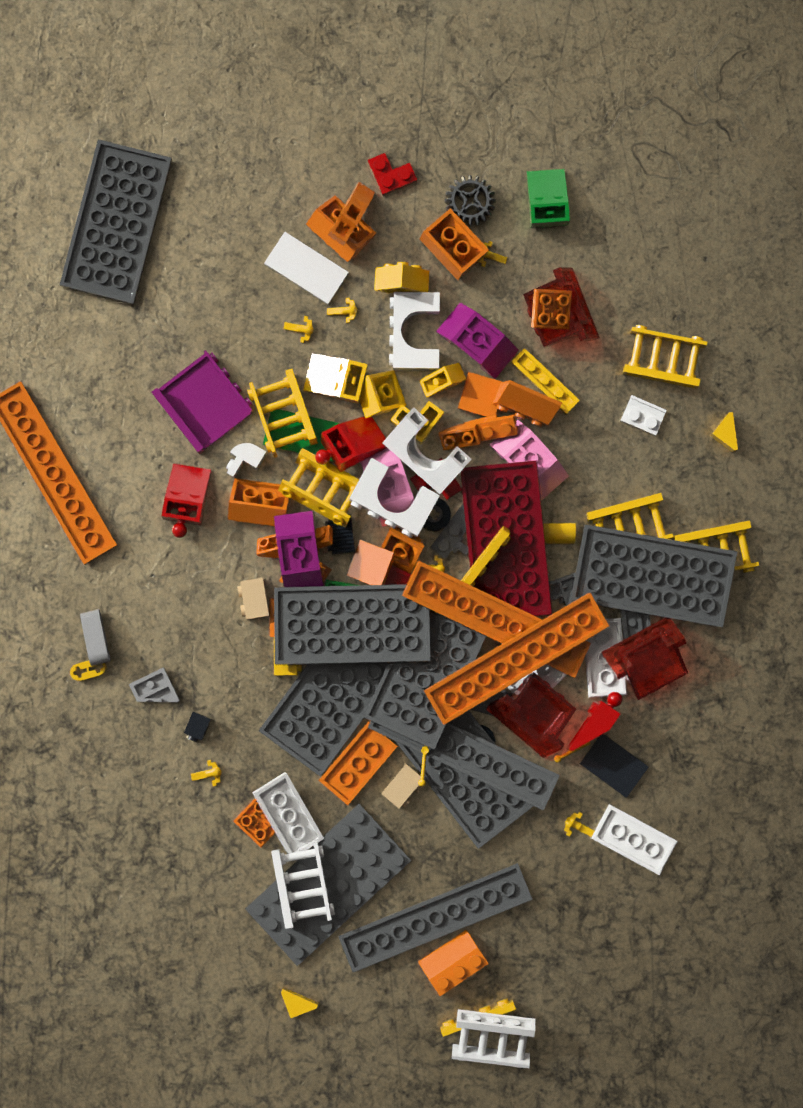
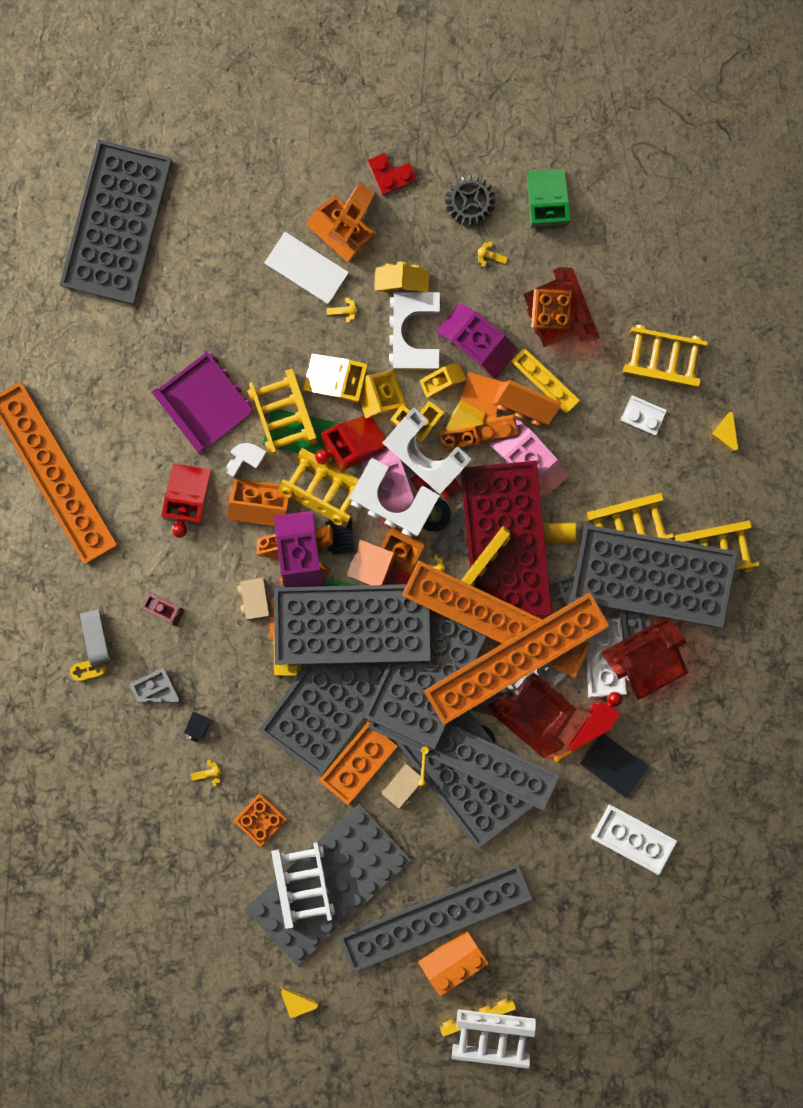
white plate [252,772,324,854] -> none
yellow piece [283,316,314,343] -> none
orange slope [420,208,489,280] -> none
yellow piece [564,812,595,837] -> none
none -> slope [140,592,185,626]
none -> yellow slope [446,399,486,431]

